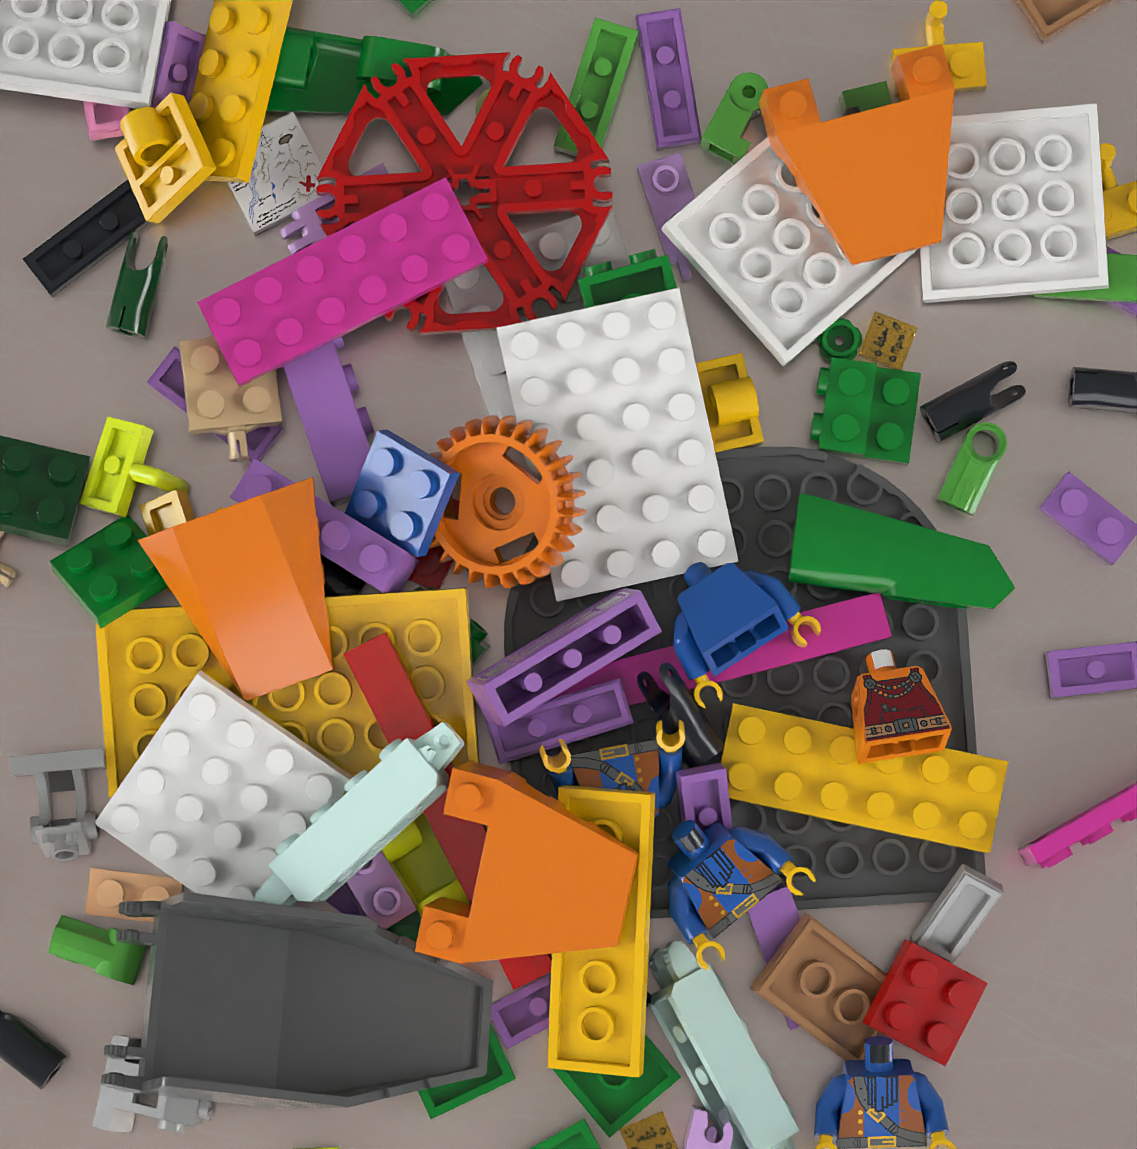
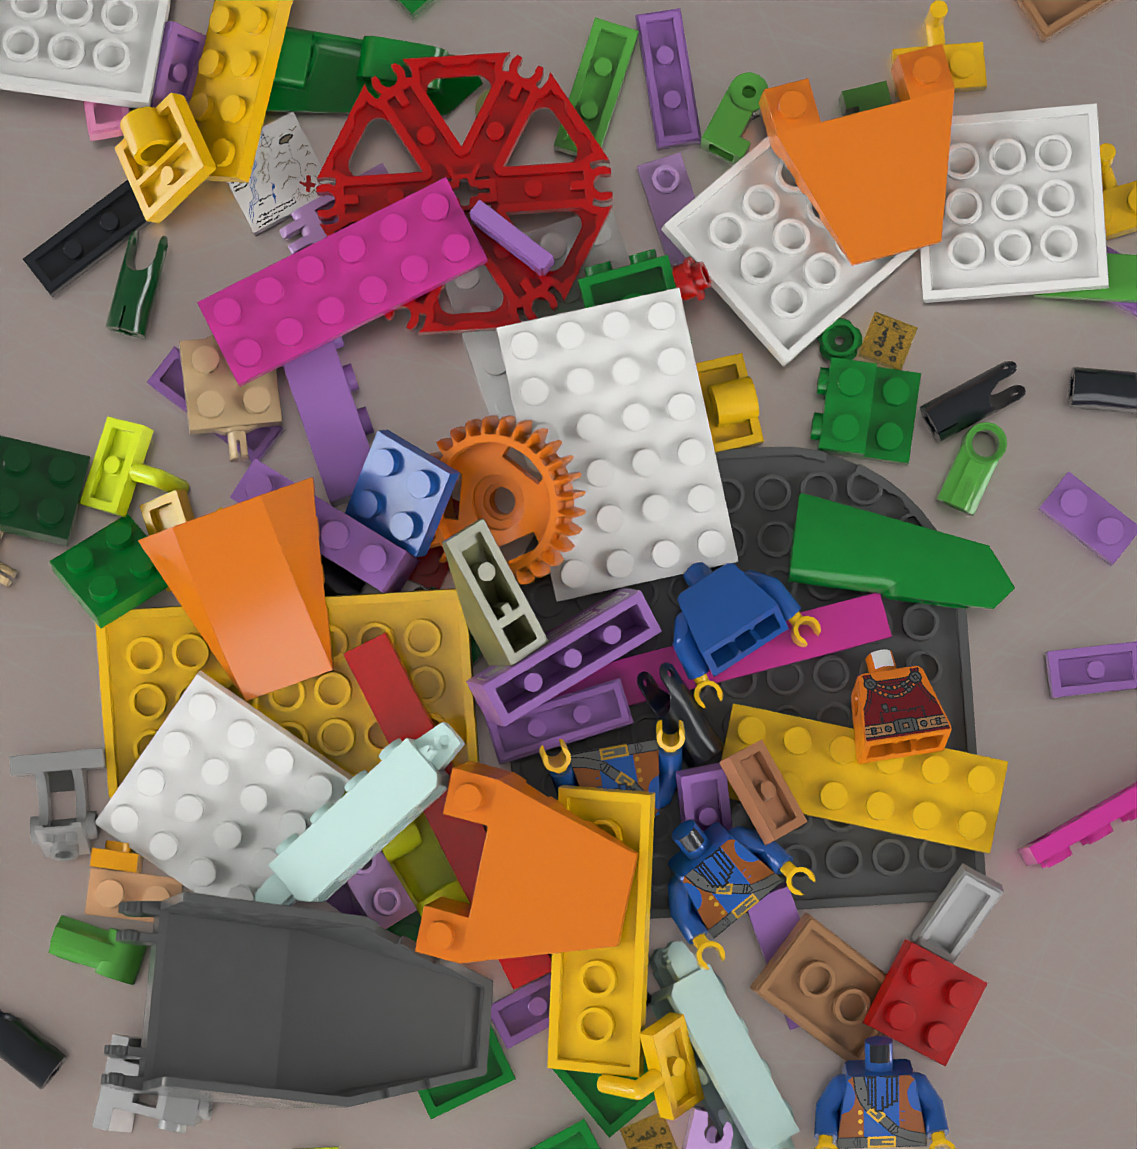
none -> light orange plate [90,840,144,873]
none -> olive slope [442,518,549,666]
none -> medium lavender tile [470,200,555,276]
none -> yellow plate [597,1012,705,1120]
none -> red plate [673,257,711,301]
none -> nougat plate [719,739,808,846]

